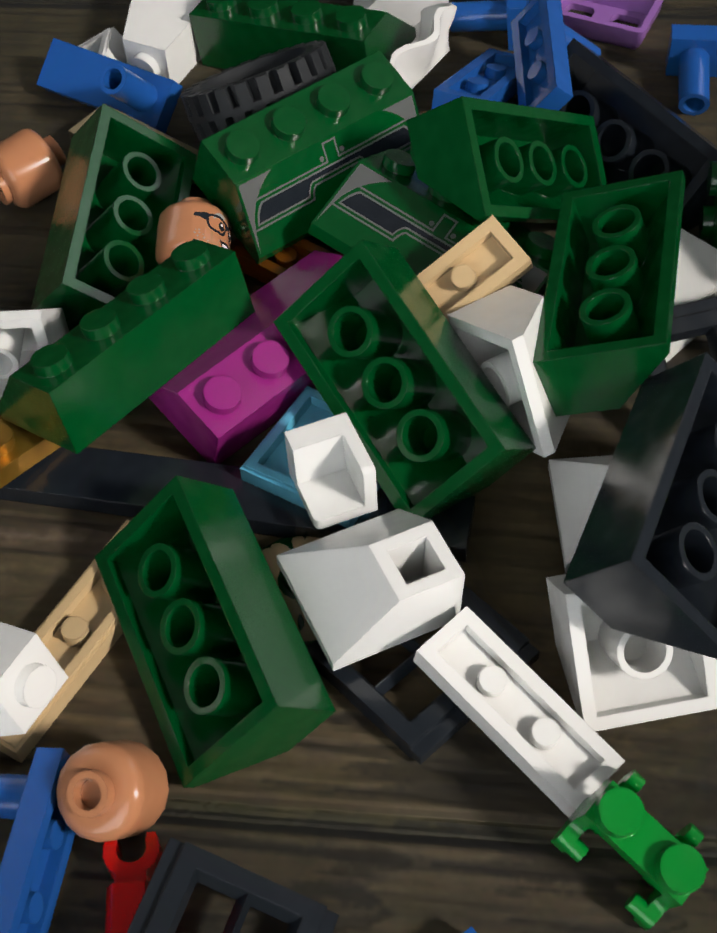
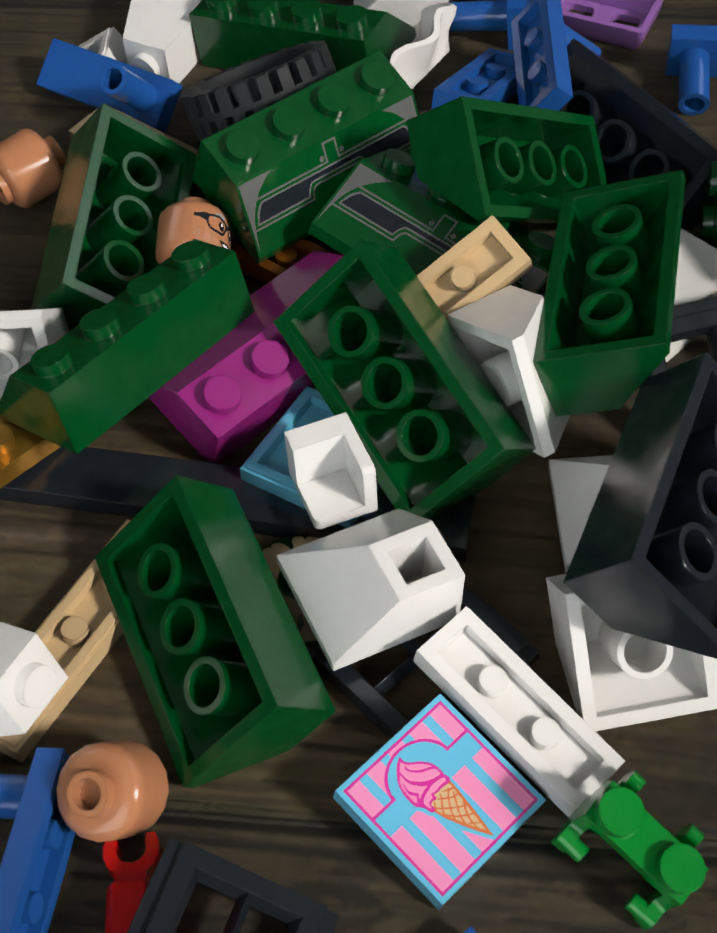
none -> tile [333,694,546,910]

